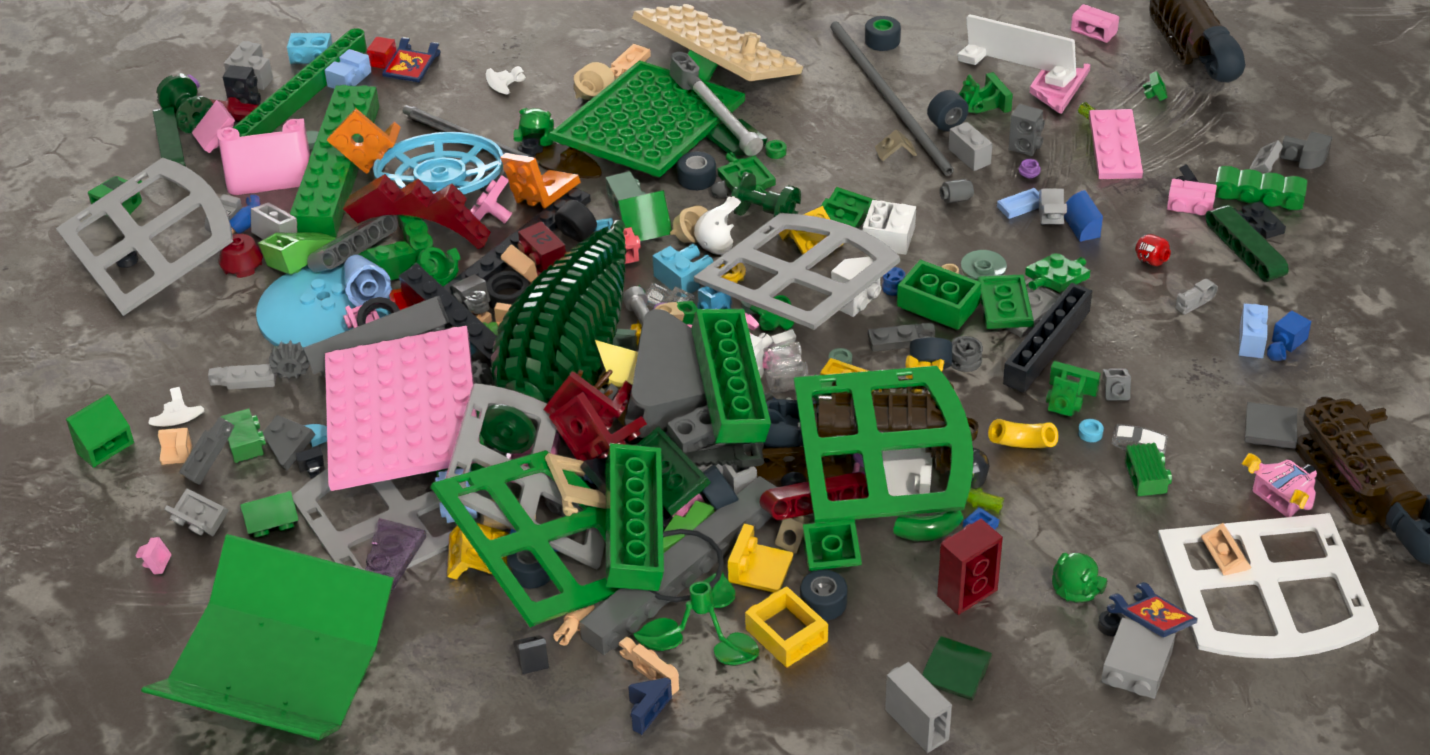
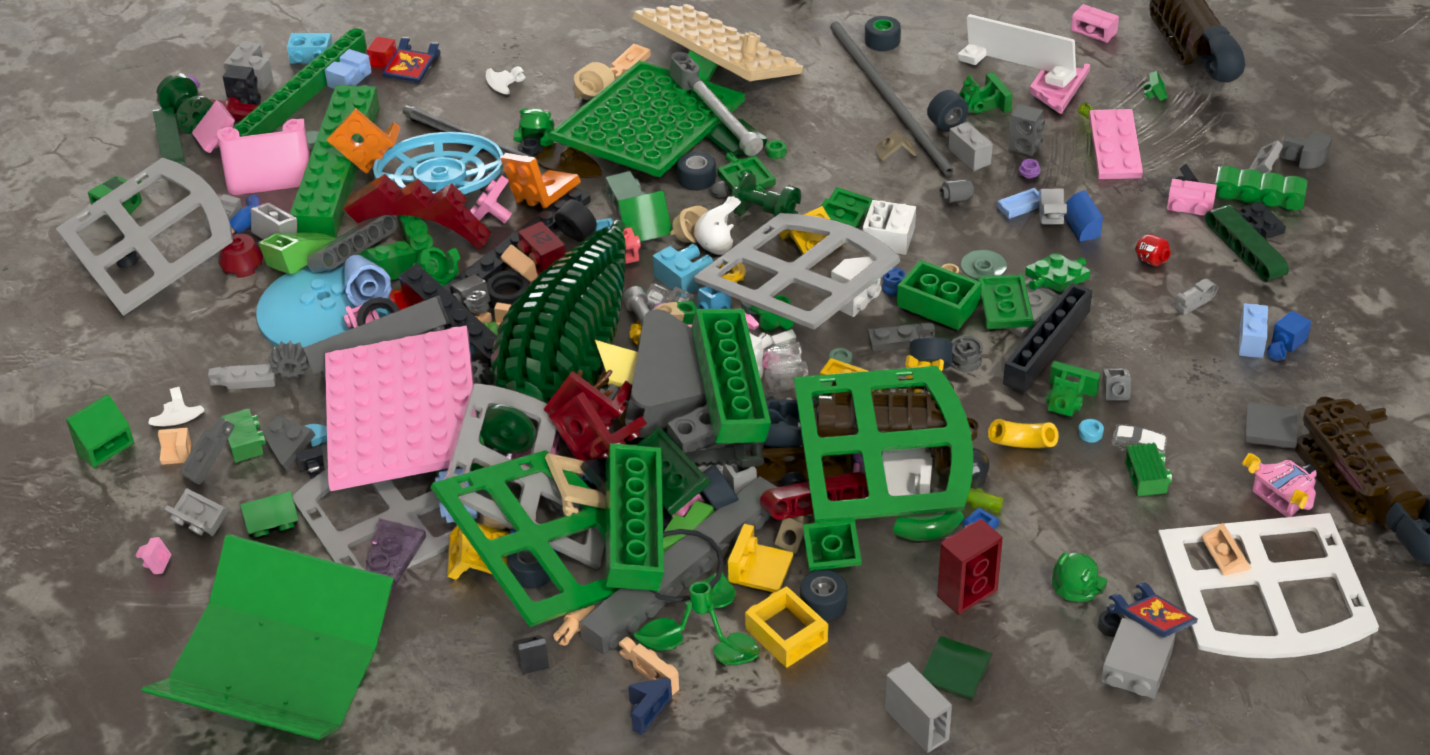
sand green tile [612,329,637,351] -> none

